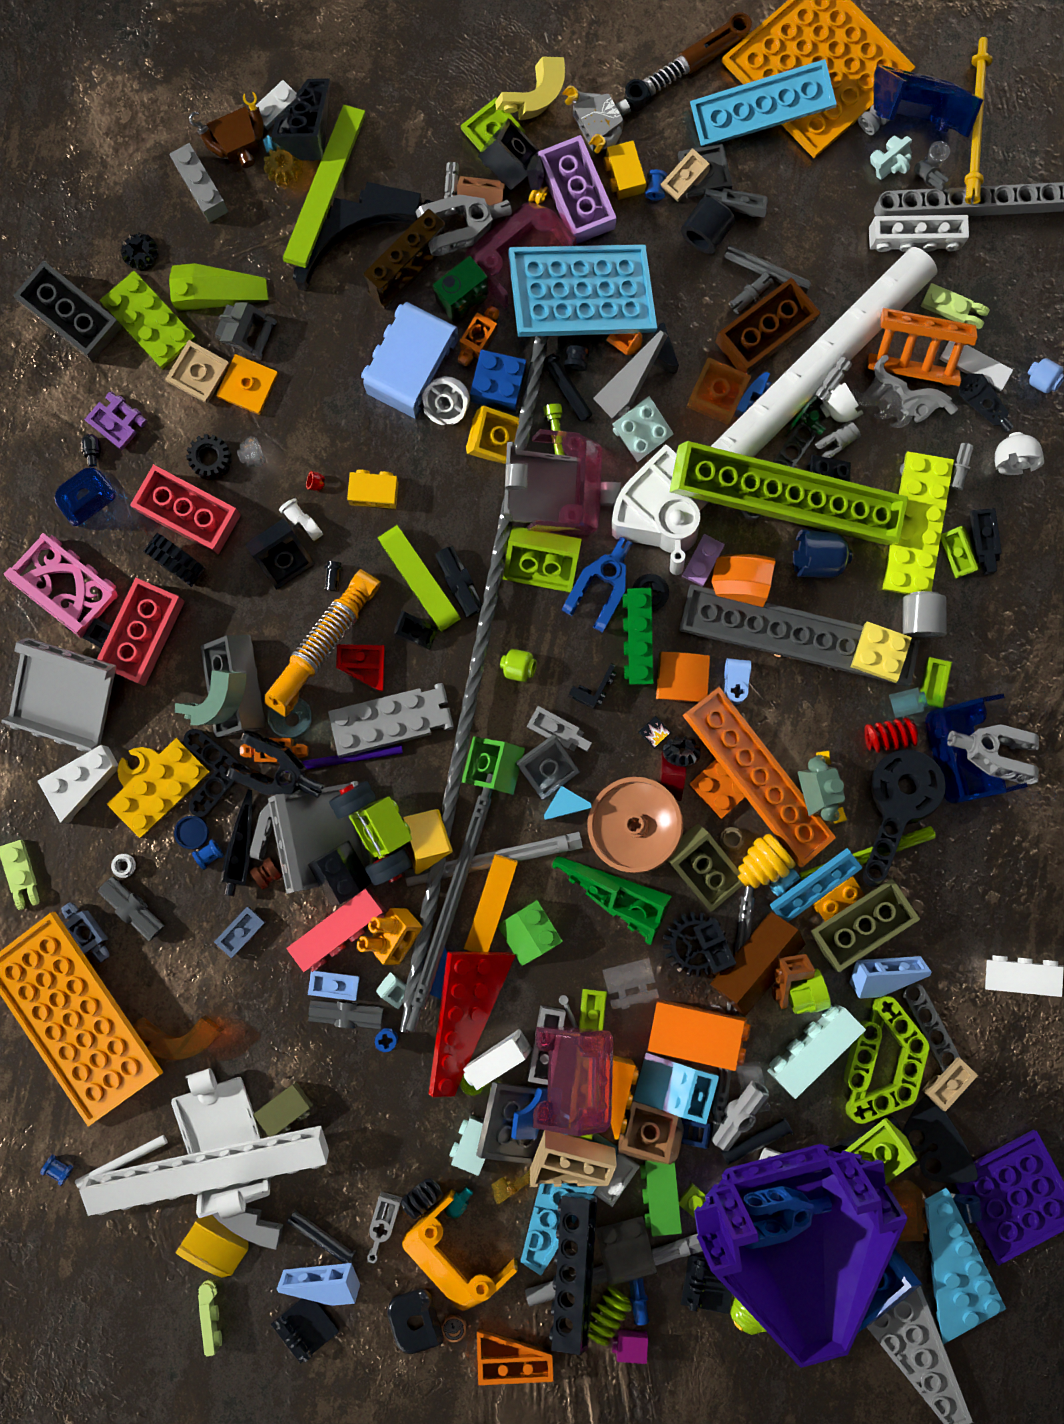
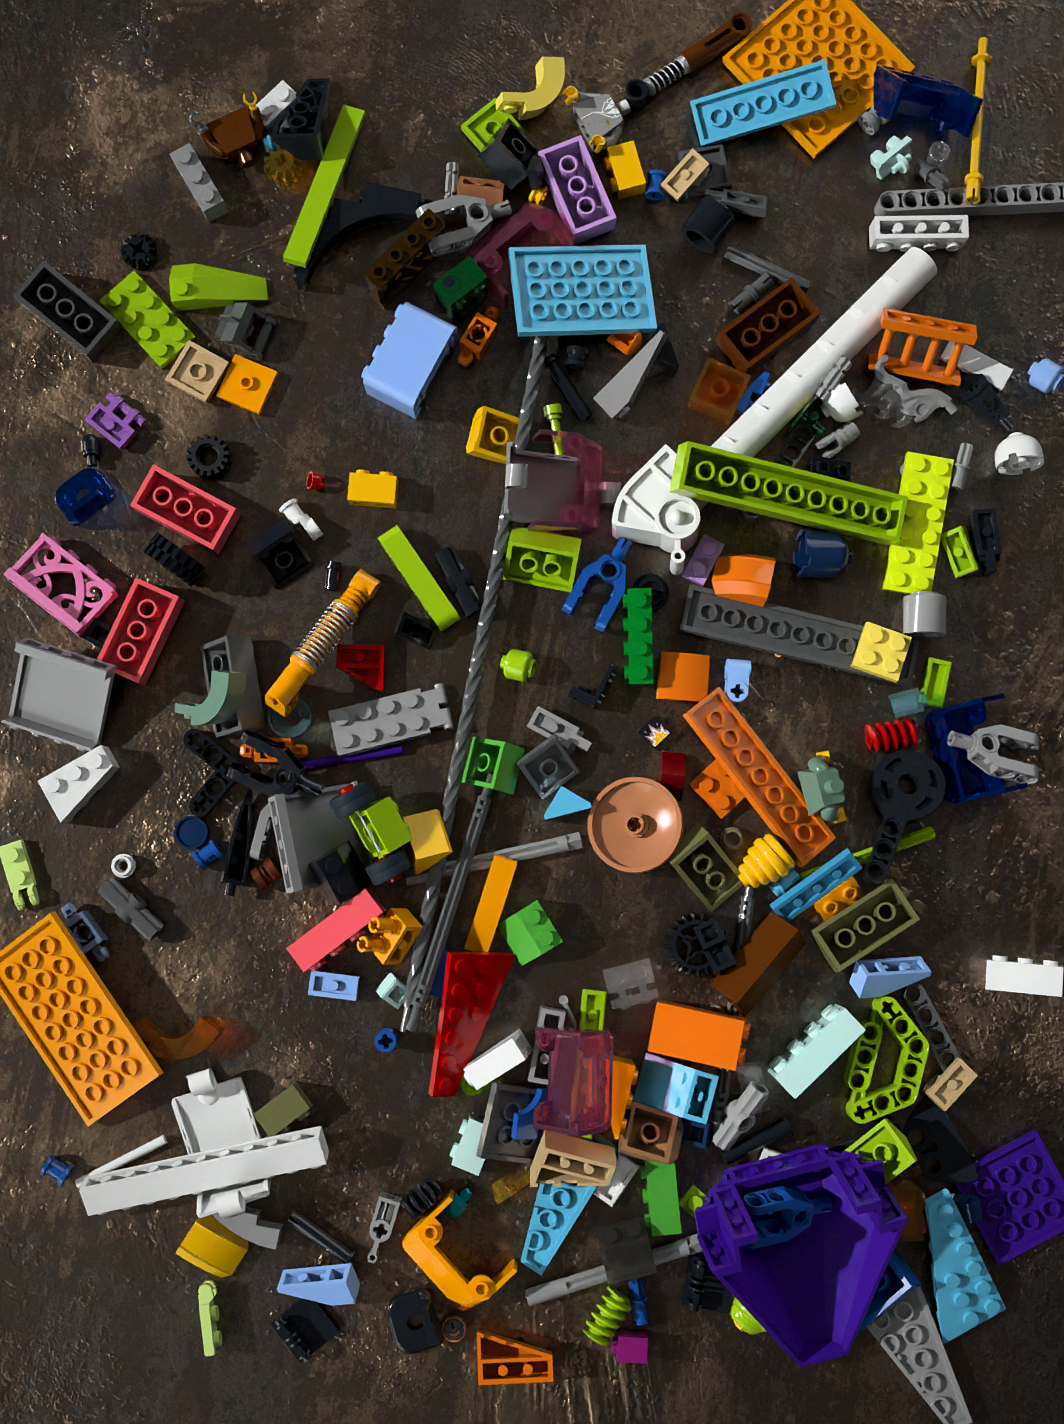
yellow plate [107,738,210,838] -> none
sand blue plate [214,906,266,959] -> none
clear cone [237,436,265,467] -> none
dark grey piece [308,1000,384,1029] -> none
white cylinder [422,376,470,425] -> none
blue brick [470,350,526,412] -> none
black brick [549,1192,598,1355] -> none
green wedge [552,856,672,945] -> none
light aqua hinge [612,396,674,462] -> none
black gear [663,736,701,767] -> none
dark orange bracket [772,954,815,1009] -> none
lime piece [788,968,831,1014] -> none
yellowish green hinge [921,283,990,329] -> none

